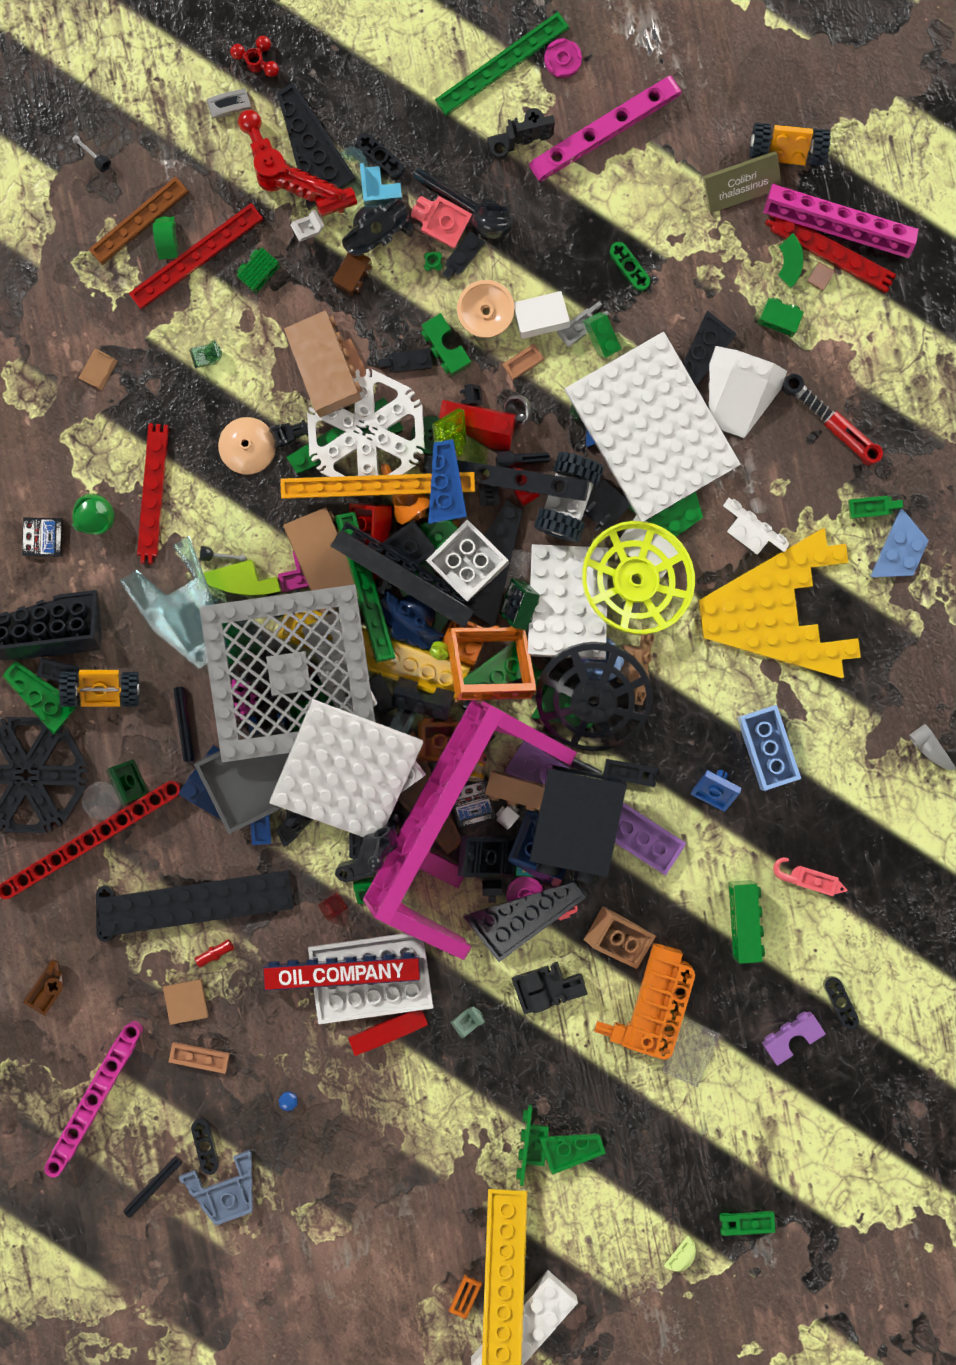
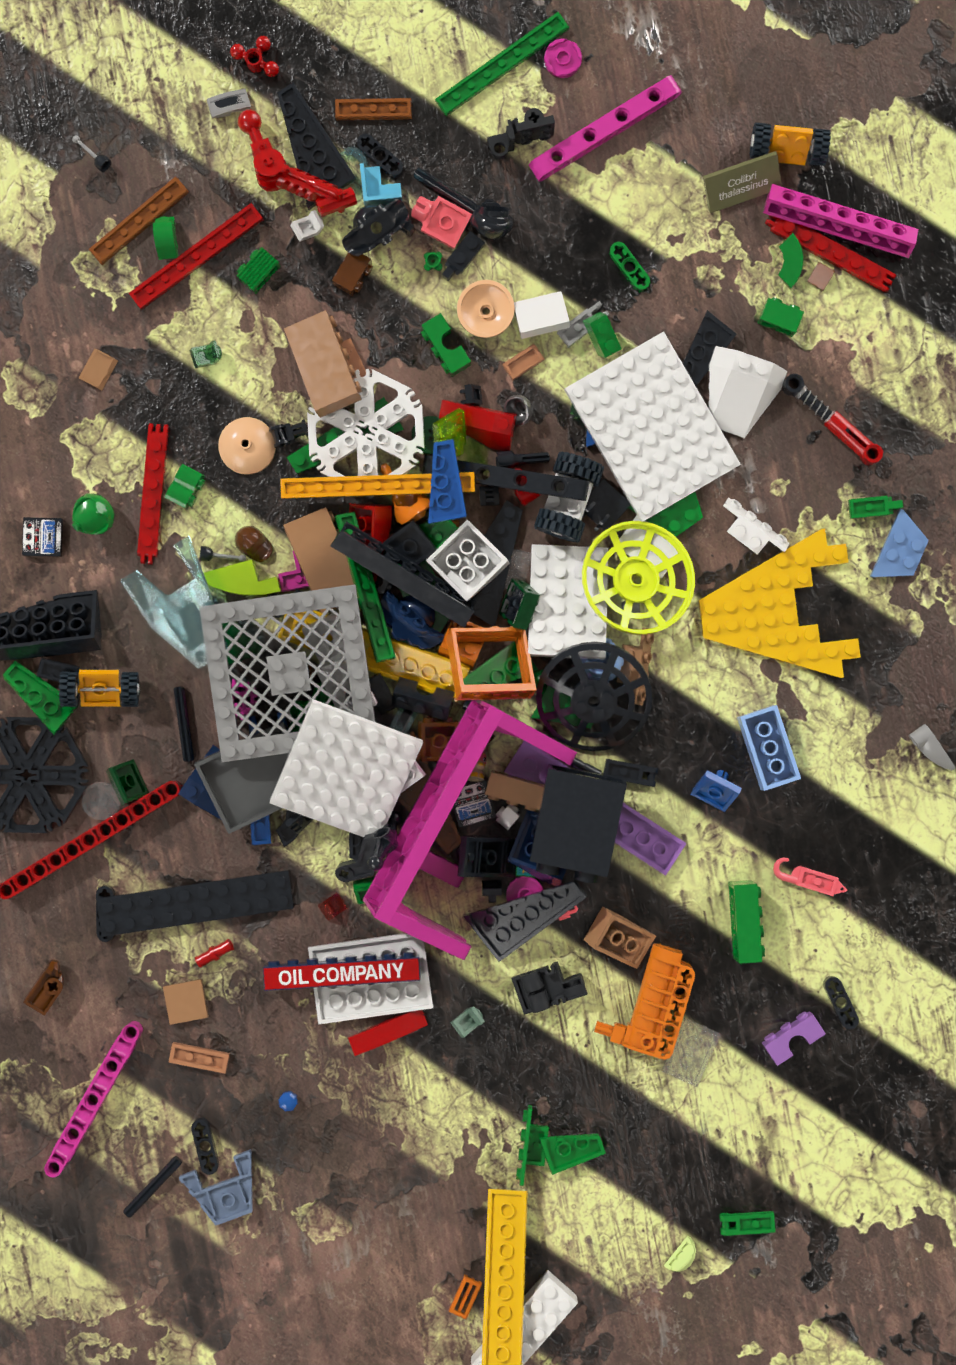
black hinge [378,348,432,373] -> none
lime tile [430,641,449,660] -> none
none -> green brick [164,464,206,509]
none -> reddish brown piece [235,526,273,562]
none -> dark orange tile [335,98,412,120]

